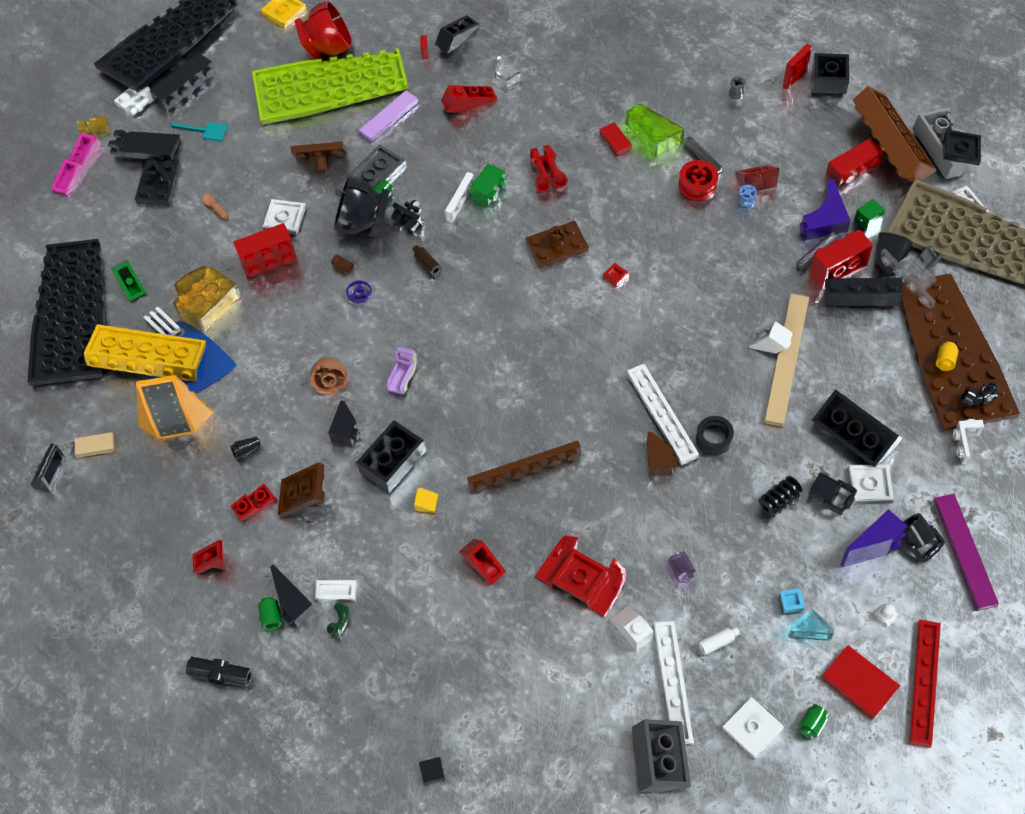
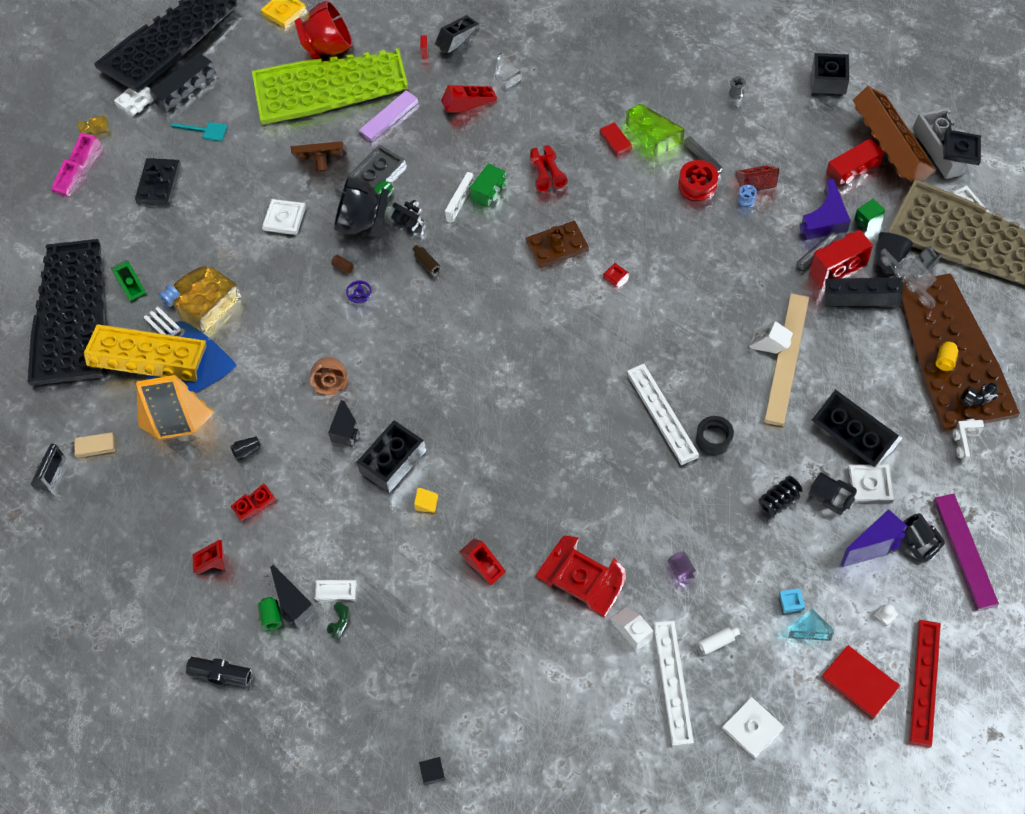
black tile [108,130,181,160] -> none
nougat piece [203,193,228,219] -> none
red brick [233,223,298,278] -> none
reddish brown plate [278,462,325,517] -> none
lavender animal [386,346,417,395] -> none
reddish brown plate [467,440,581,493] -> none
dark grey slope [632,719,691,793] -> none
reddish brown slope [647,432,677,476] -> none
red tile [783,44,812,90] -> none
green brick [798,704,828,738] -> none
none -> medium blue wheel [158,284,181,307]

